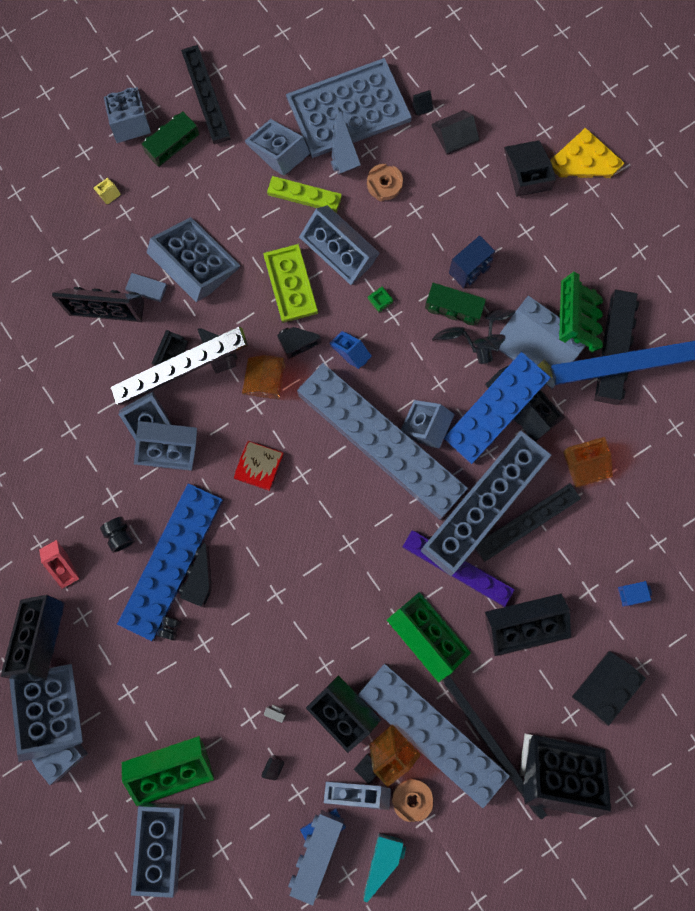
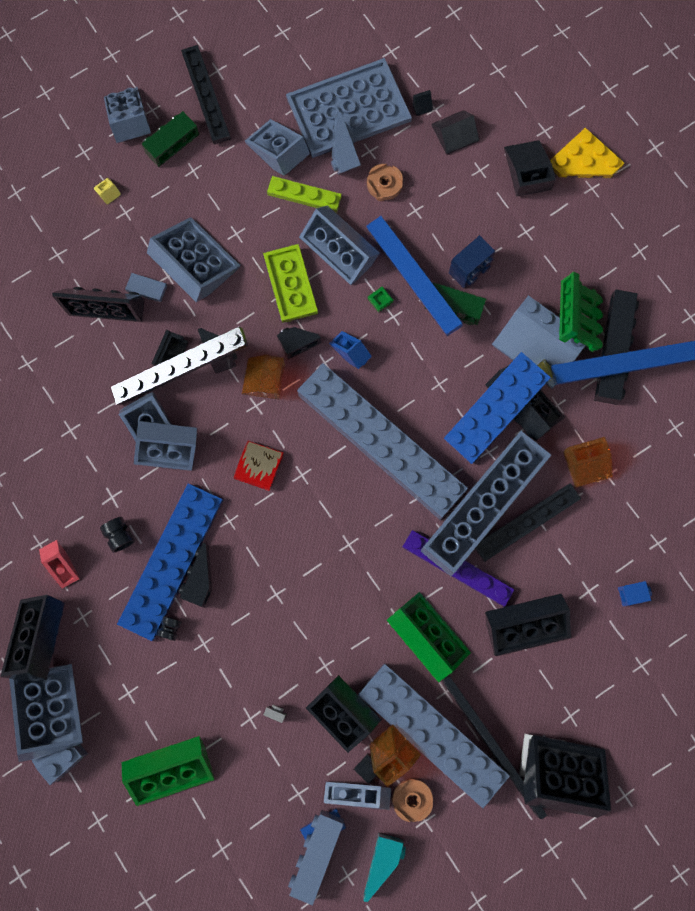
sand blue brick [131,803,184,898] -> none
black slope [261,756,284,781] -> none
sand blue slope [401,400,454,448] -> none
black plant [432,309,516,364] -> none
black slope [572,651,647,726] -> none
none -> blue tile [366,216,463,337]

